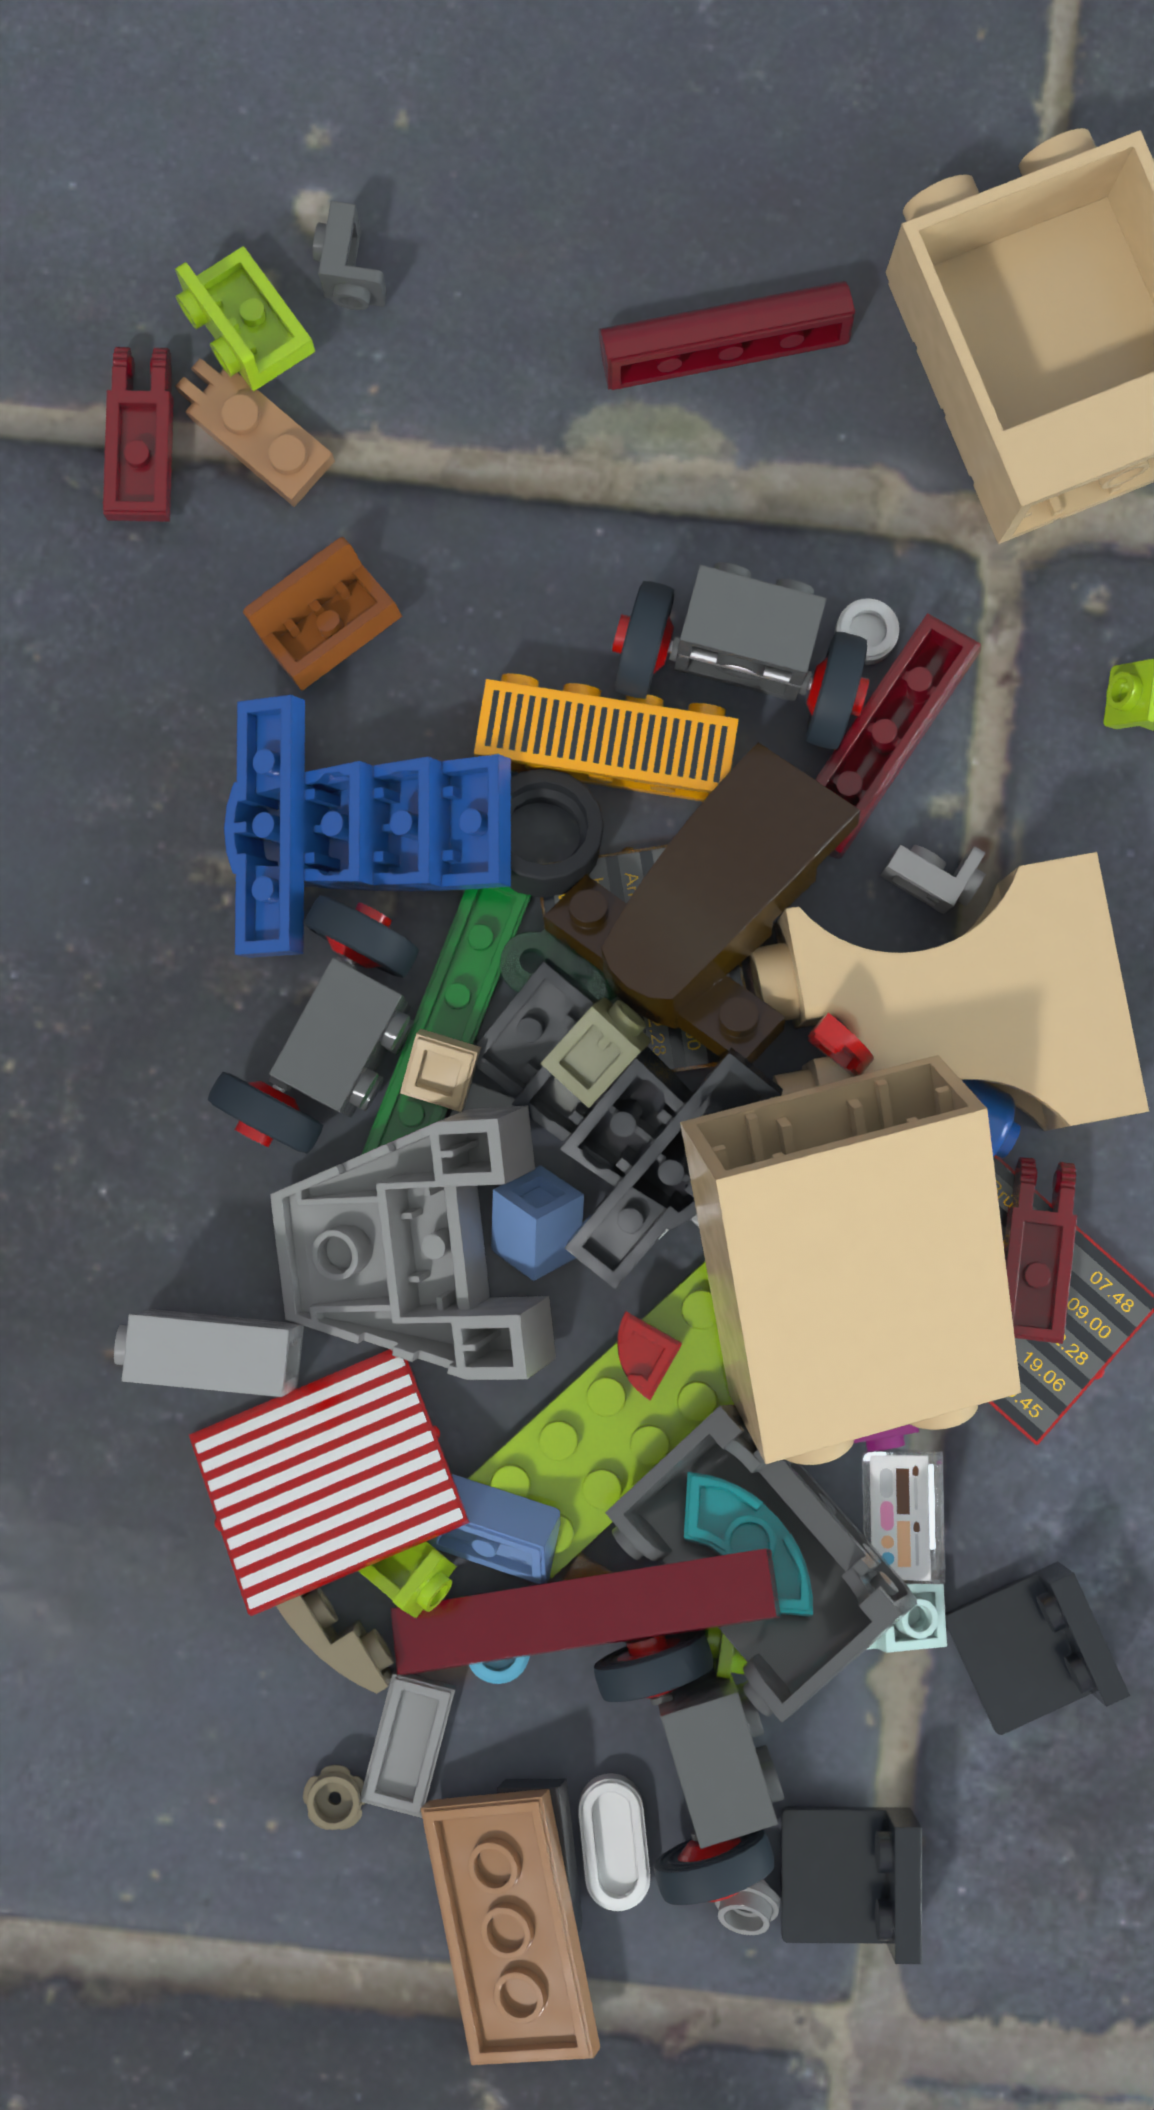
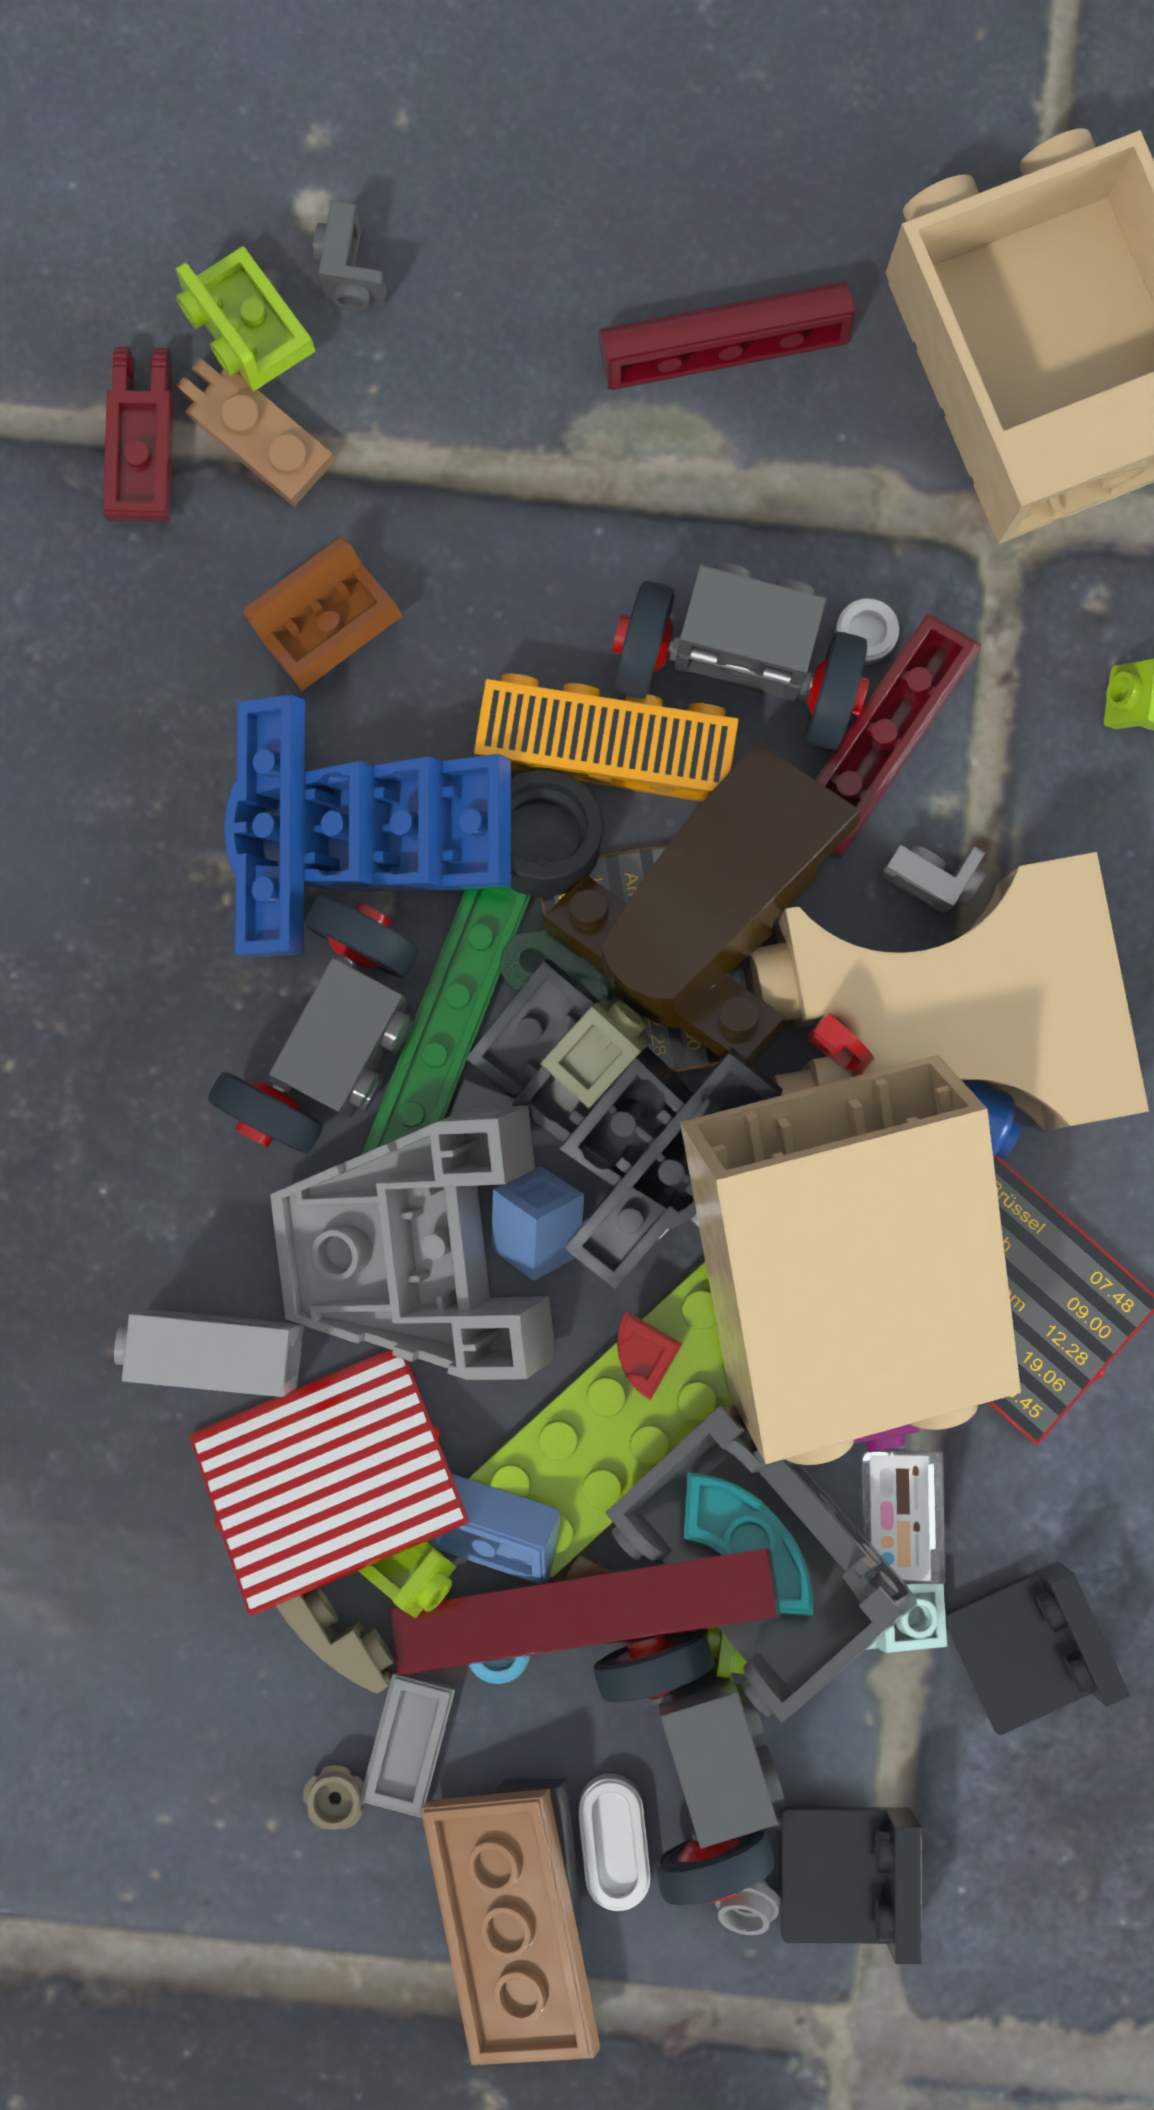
tan tile [400,1029,481,1112] -> none
dark red hinge [1004,1157,1077,1344] -> none

